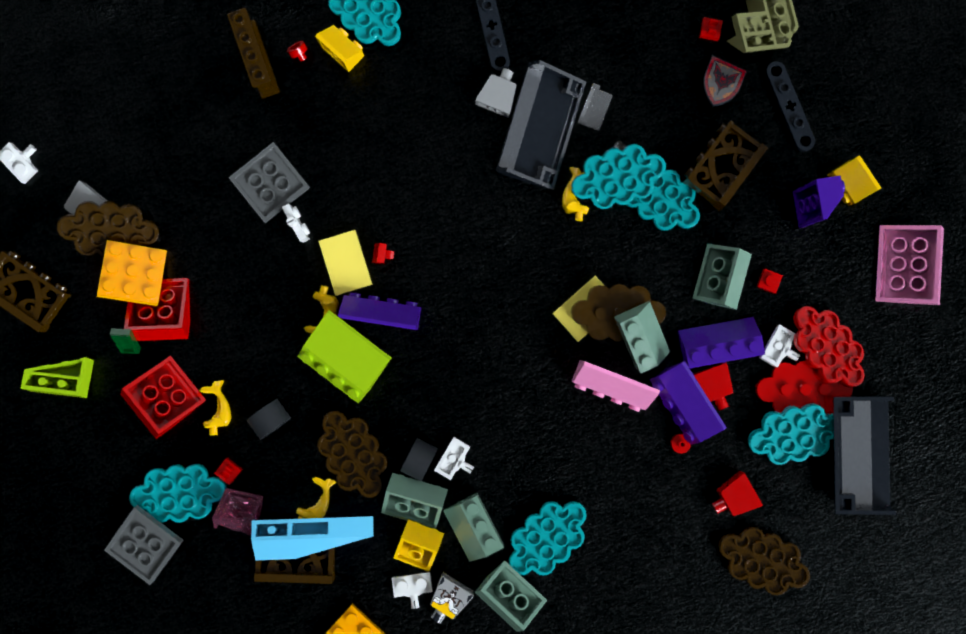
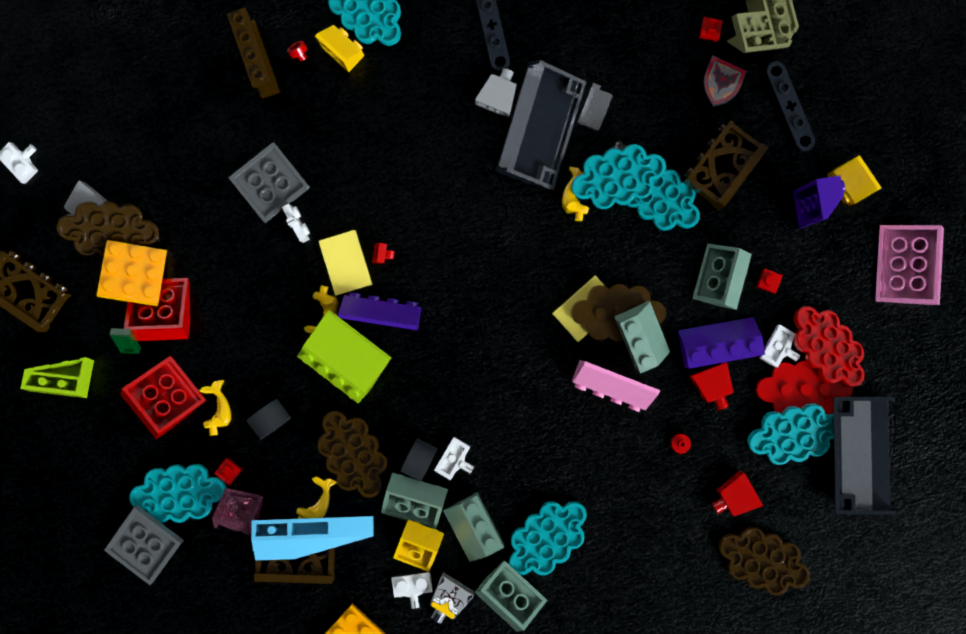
dark purple slope [649,361,727,445] -> none

